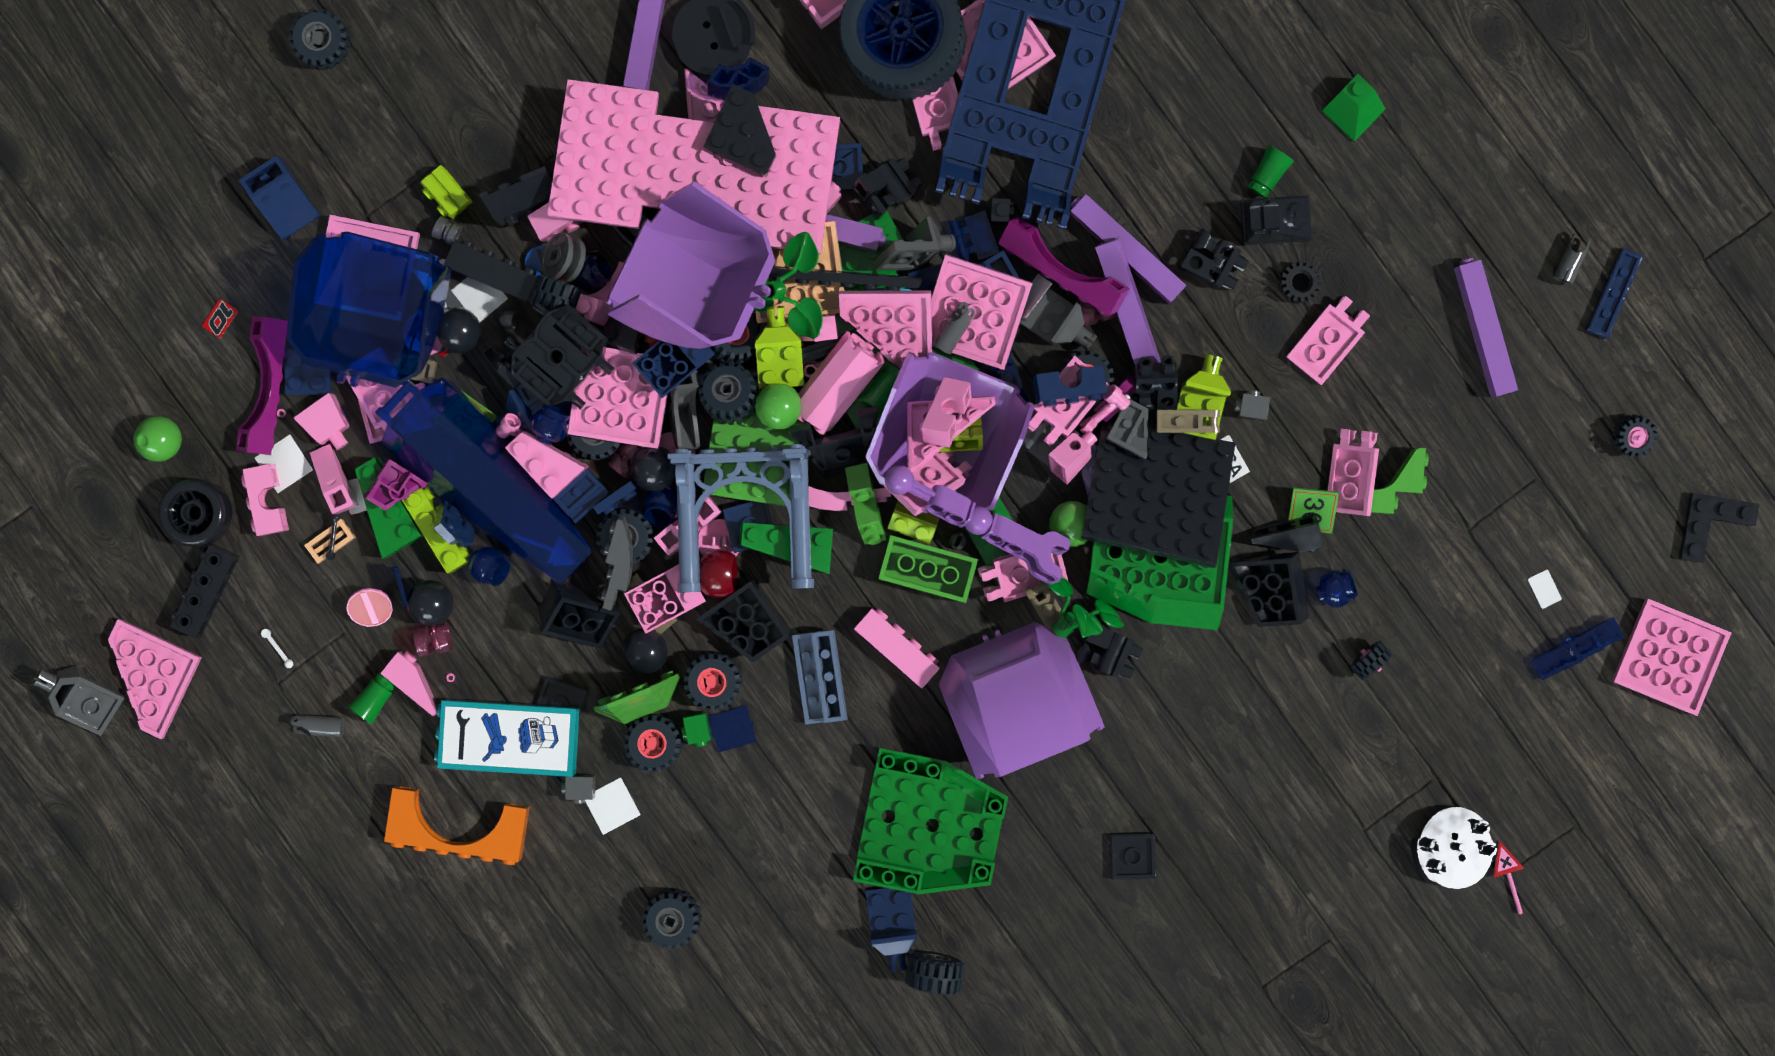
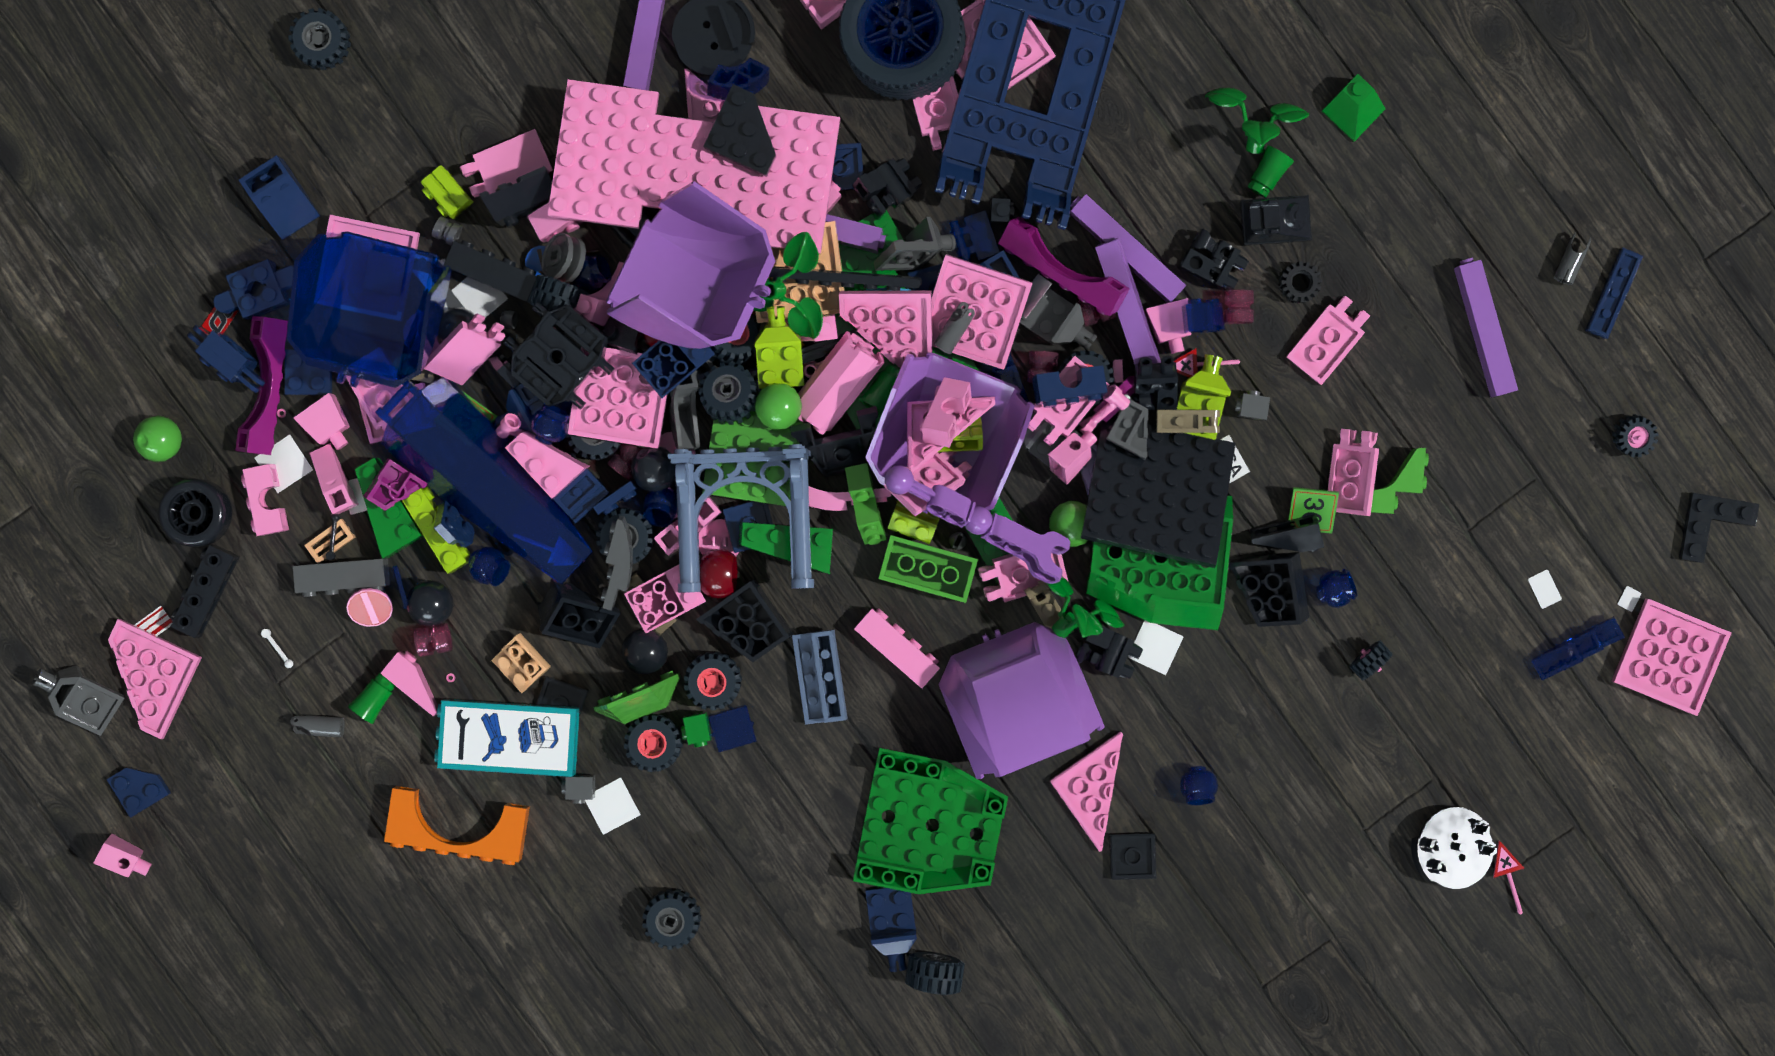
none -> bright pink torso [94,834,152,877]
none -> dark blue plate [107,767,171,818]
none -> white sticker [135,606,172,636]
none -> dark blue brick [187,325,266,393]
none -> dark blue brick [214,259,303,320]
none -> dark grey brick [293,558,390,597]
none -> bright pink tile [423,313,505,385]
none -> bright pink tile [460,129,554,198]
none -> light nougat brick [491,633,551,693]
none -> clear pink wheel [1027,351,1058,384]
none -> bright pink tile [1050,731,1123,852]
none -> bright pink tile [1112,360,1123,384]
none -> white sticker [1128,620,1183,675]
none -> bright pink torso [1144,298,1191,354]
none -> piece [1174,348,1240,378]
none -> clear blue piece [1180,766,1218,806]
none -> clear blue brick [1182,299,1225,334]
none -> green plant [1205,88,1309,154]
none -> clear pink wheel [1225,290,1254,324]
none -> white sticker [1618,586,1641,612]

